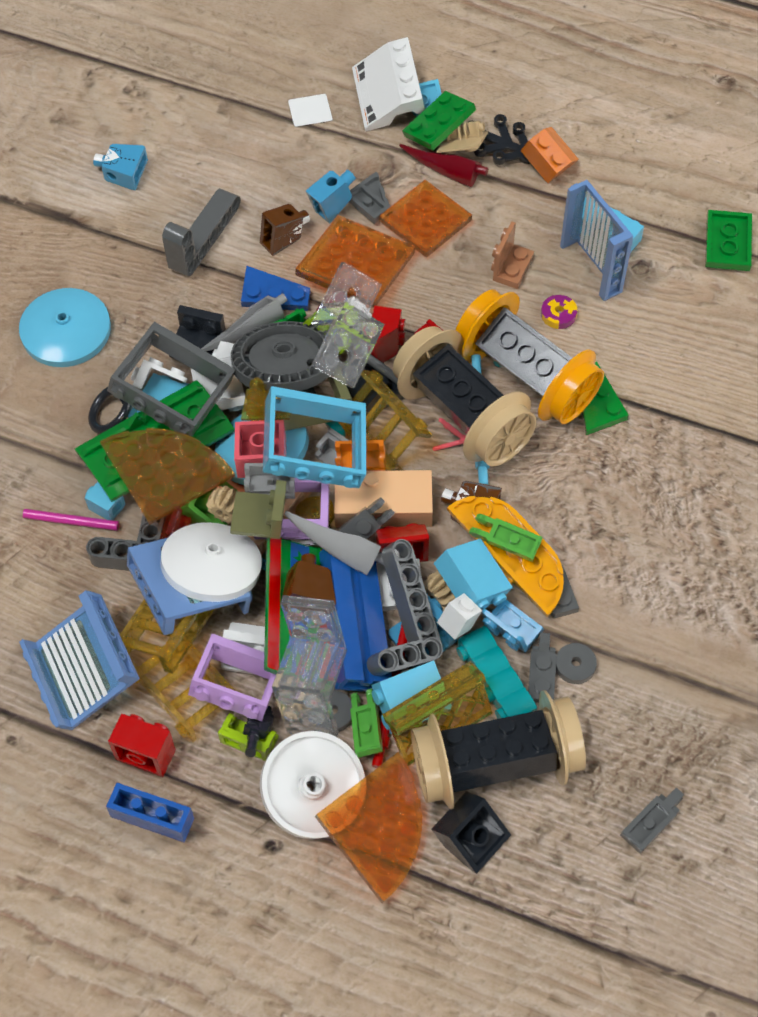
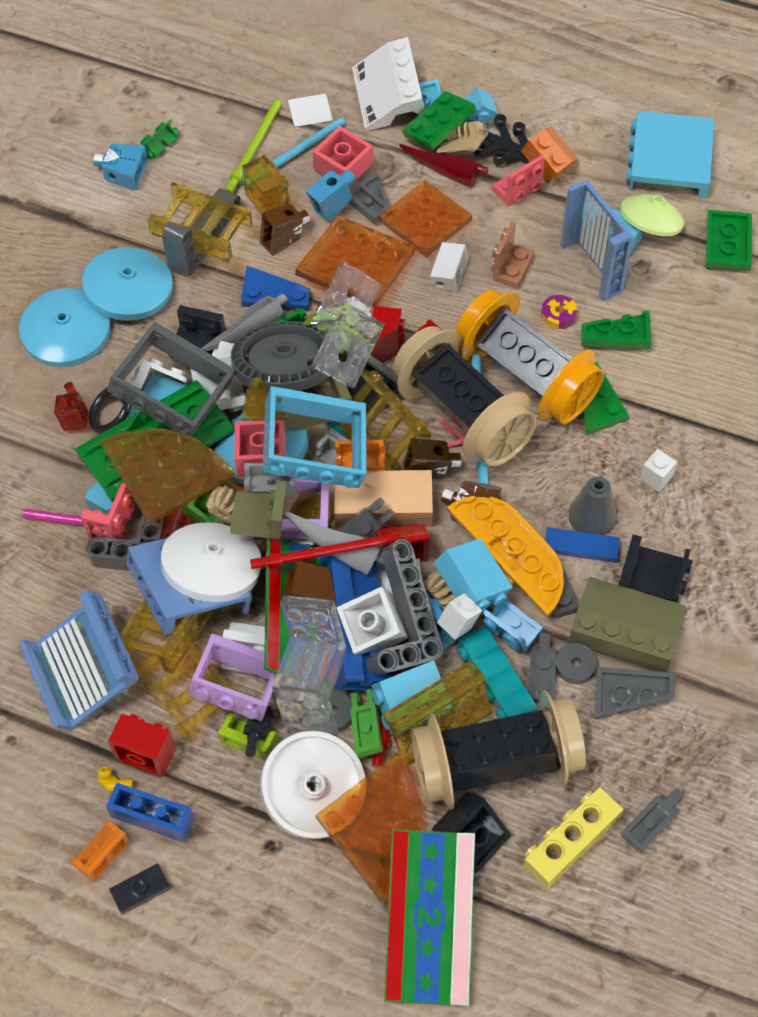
bright green hinge [469,513,543,562] -> none
none -> clear red brick [54,382,88,431]
none -> orange hinge [70,819,129,882]
none -> coral bracket [81,483,135,540]
none -> medium azure dish [82,247,172,321]
none -> yellow arm [97,766,134,794]
none -> black plate [109,863,171,915]
none -> green hinge [140,119,180,159]
none -> clear yellow fence [147,182,253,263]
none -> lime bar [225,100,282,193]
none -> medium azure bar [242,117,346,188]
none -> clear yellow brick [242,155,290,215]
none -> red bar [250,533,401,569]
none -> coral brick [312,126,373,187]
none -> white slope [336,587,409,655]
none -> hinge [384,829,475,1006]
none -> dark brown torso [403,438,461,480]
none -> white hinge [430,242,469,293]
none -> medium azure brick [465,87,497,124]
none -> coral bracket [492,155,545,207]
none -> light yellow brick [524,787,624,890]
none -> blue tile [545,527,620,563]
none -> dark grey cone [569,477,617,535]
none -> olive slope [569,577,686,672]
none -> green wing [581,310,651,349]
none -> dark grey wing [594,667,675,719]
none -> black panel [619,534,693,602]
none -> yellowish green dish [620,194,684,236]
none -> medium azure panel [626,111,714,198]
none -> white brick [640,449,677,492]

